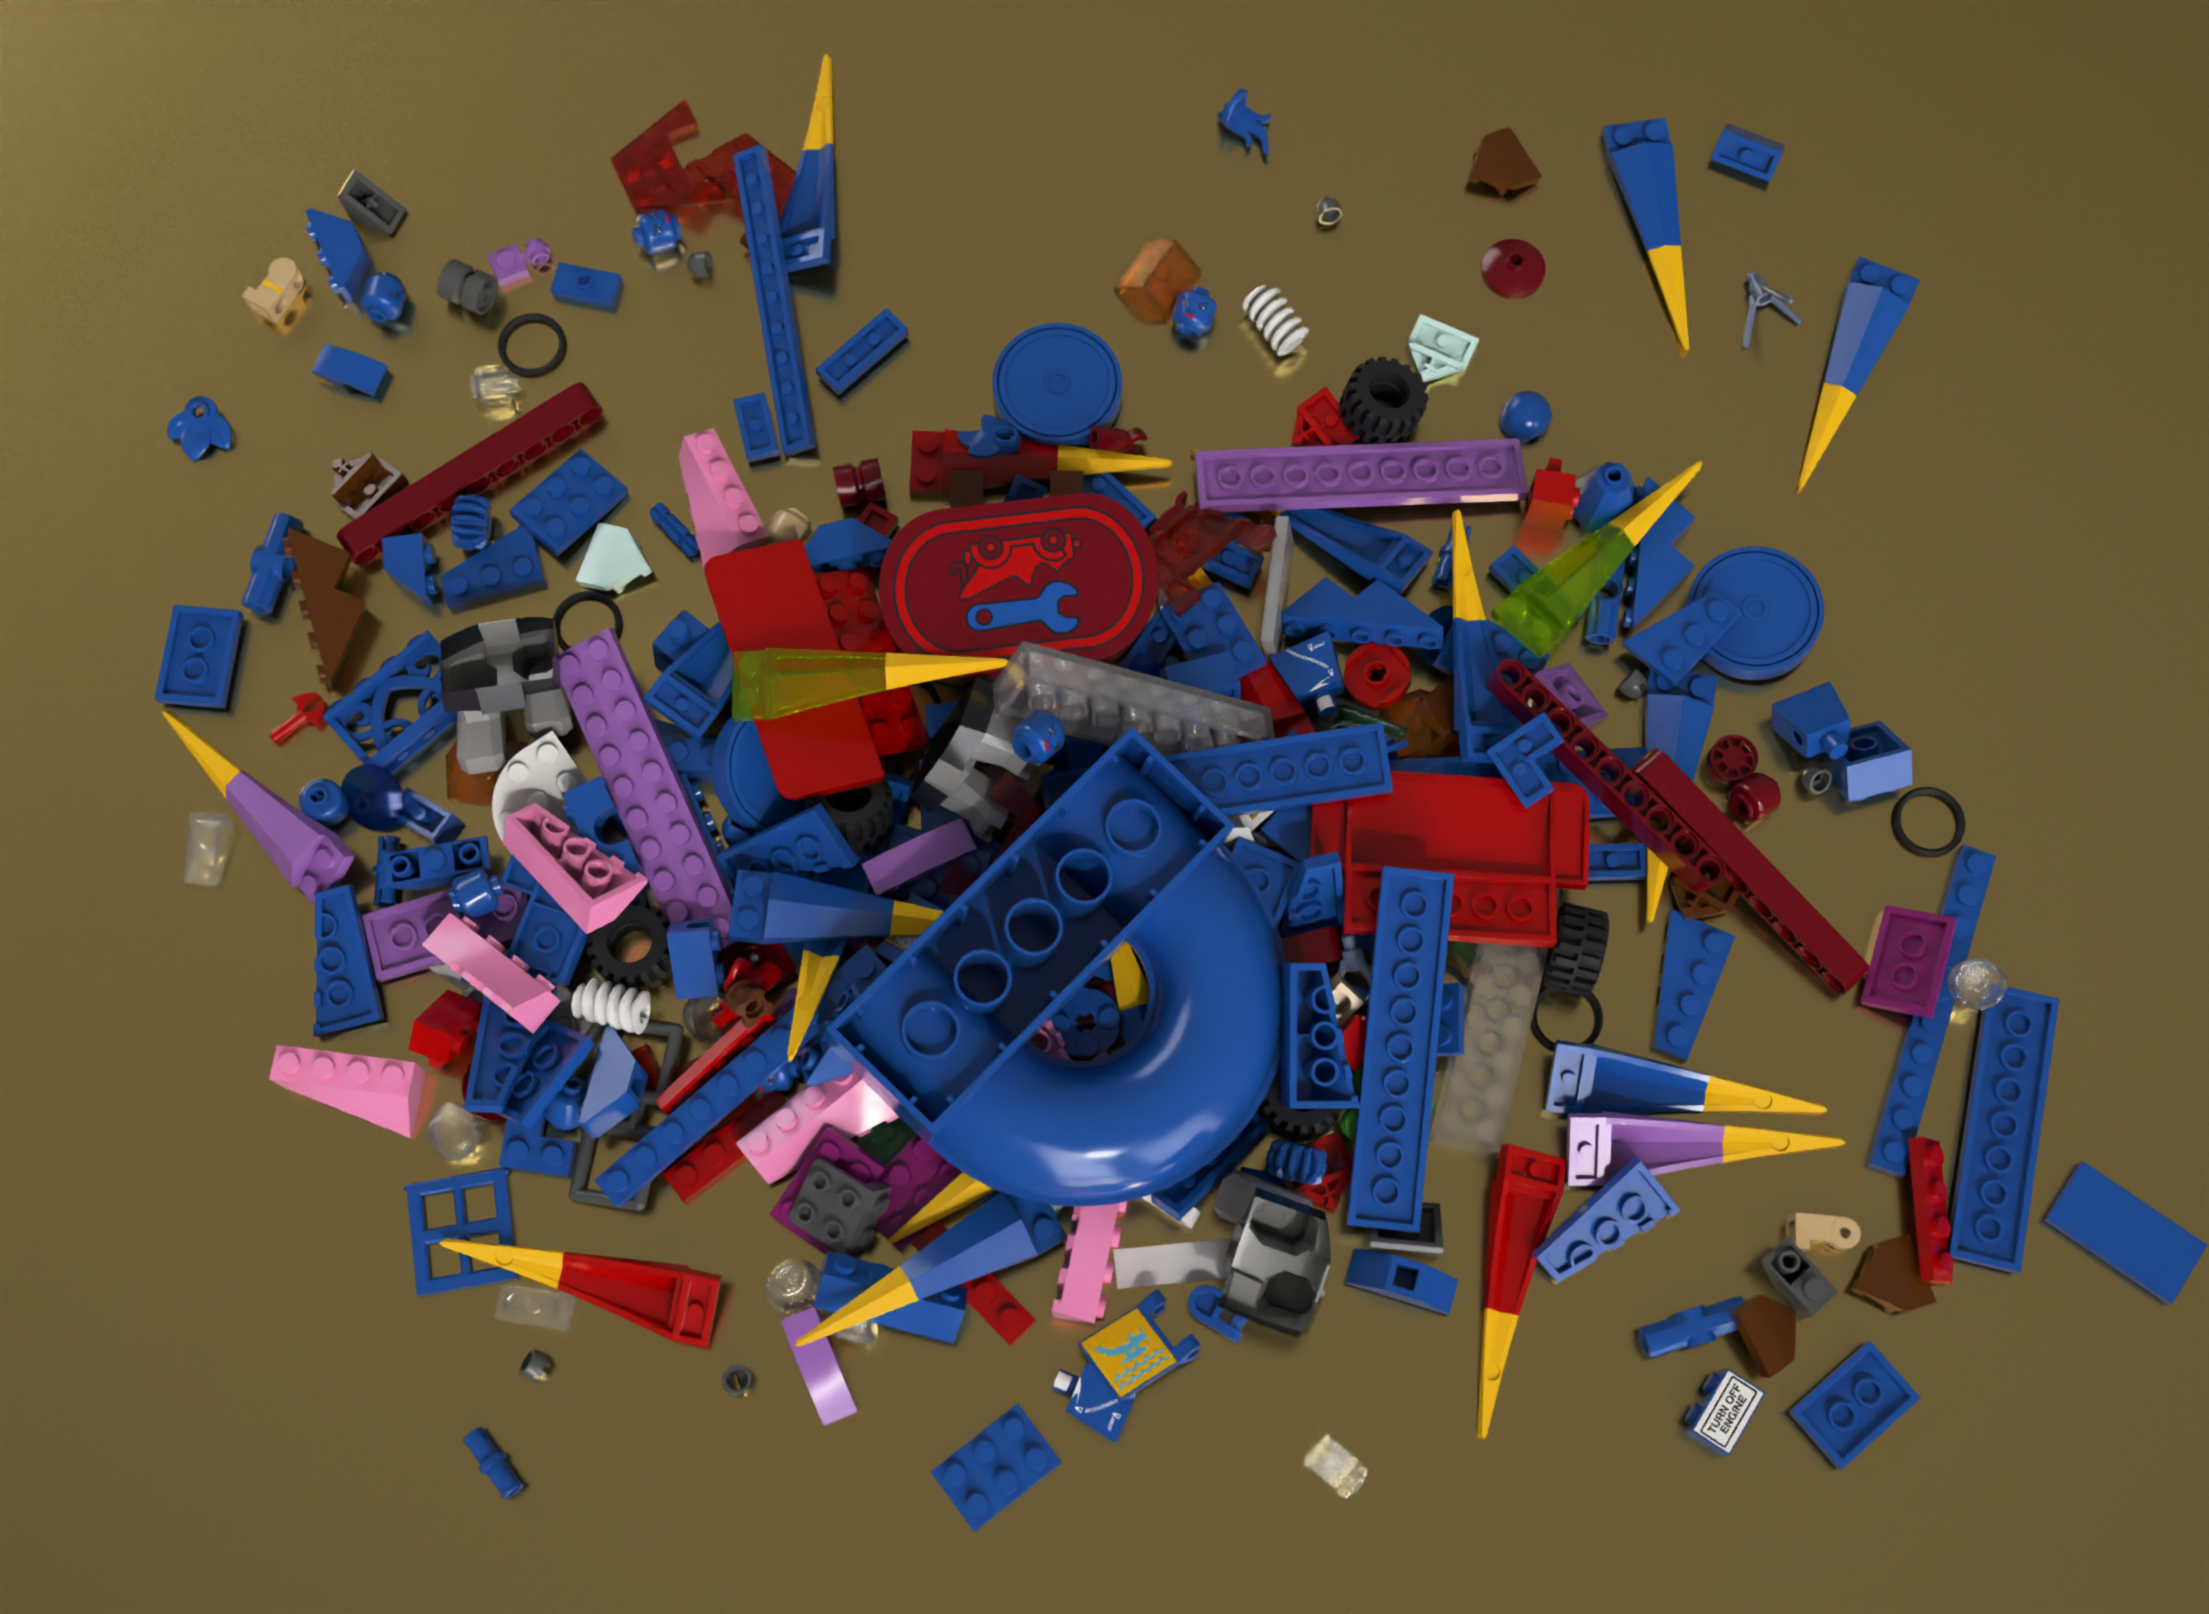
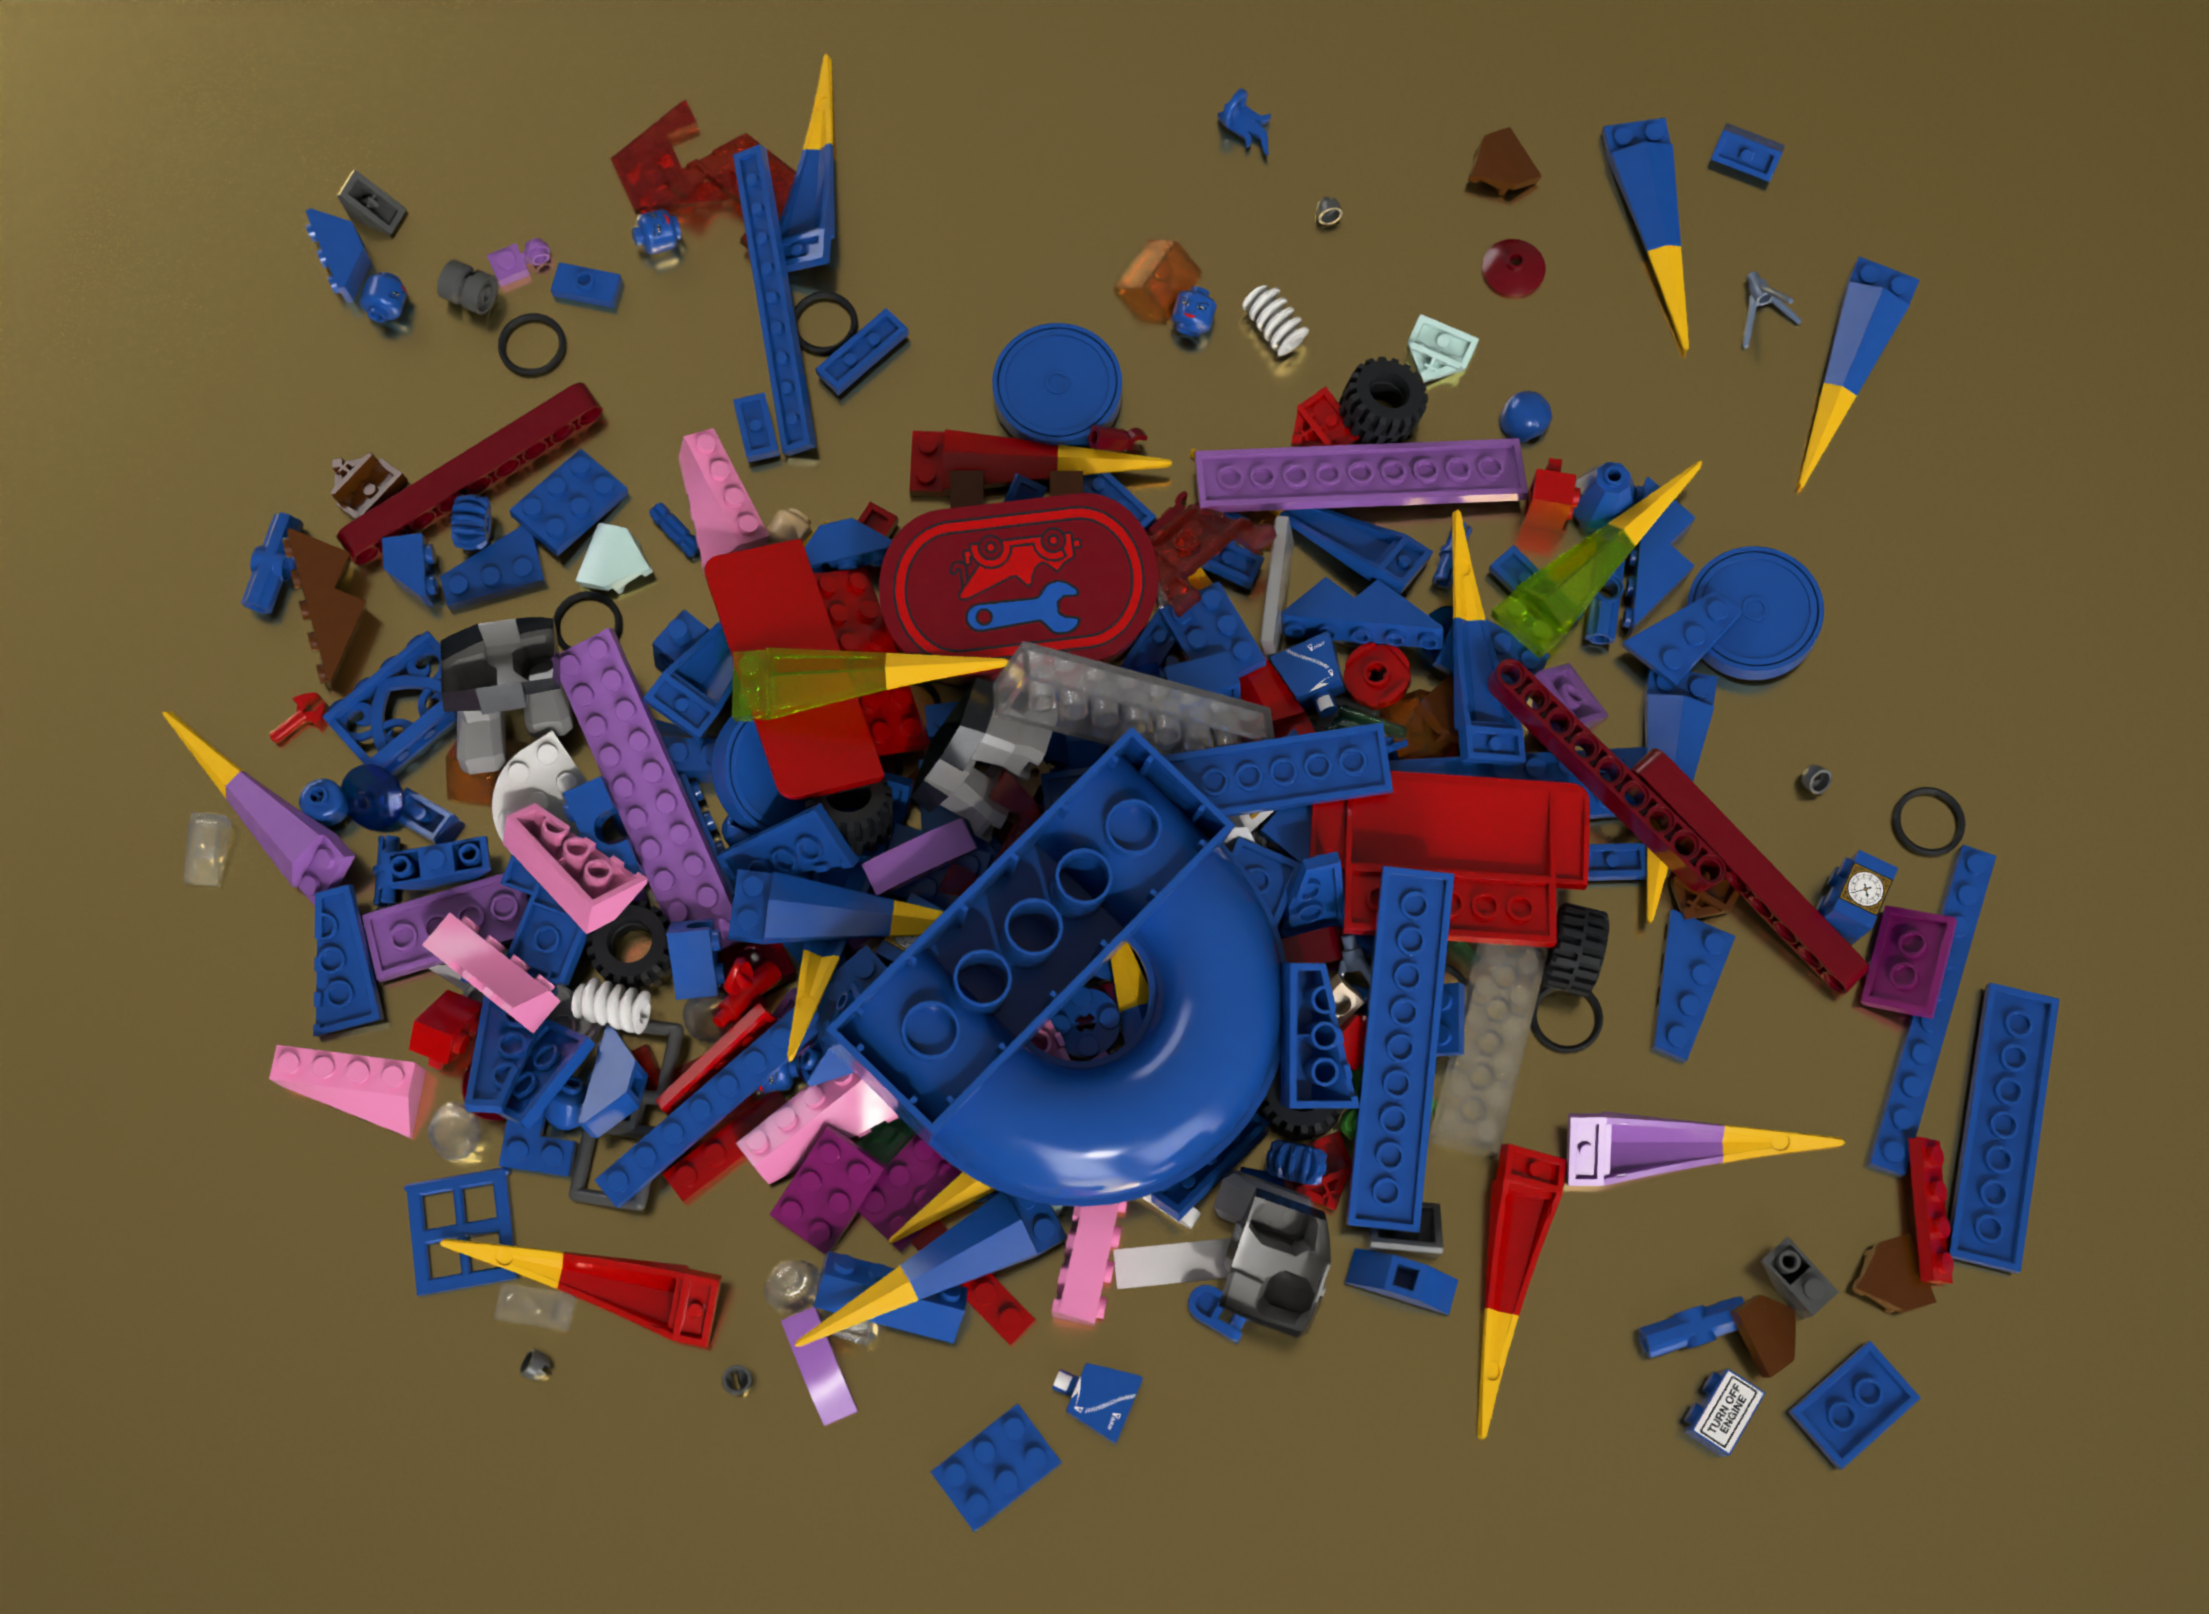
blue plate [154,605,244,709] -> none
blue plate [167,396,232,461] -> none
tan leg [241,257,304,324] -> none
blue slope [312,343,388,397] -> none
blue head [448,868,504,919] -> none
blue pin [462,1426,523,1500] -> none
clear head [469,364,519,408] -> none
dark grey hinge [687,251,713,278] -> none
reddish brown brick [726,979,773,1028] -> none
dark grey bracket [790,1159,893,1255] -> none
dark red wheel [833,457,886,508] -> none
blue plate [957,414,1021,458] -> none
blue head [1012,711,1065,764] -> none
flag [1078,1289,1201,1403] -> none
clear bracket [1304,1435,1368,1500] -> none
blue plate [1486,712,1565,809] -> none
wing [1531,1157,1682,1283] -> none
blue plate [1544,1040,1828,1114] -> none
dark grey hinge [1617,669,1647,698] -> none
dark red wheel [1705,735,1758,788] -> none
dark red head [1729,772,1781,823] -> none
blue torso [1771,682,1850,759] -> none
tan leg [1786,1212,1861,1252] -> none
blue slope [1821,721,1913,802] -> none
clear hair [1947,957,2007,1010] -> none
blue tile [2043,1161,2207,1305] -> none
none -> black tyre [794,292,858,354]
none -> blue brick [1816,850,1898,945]

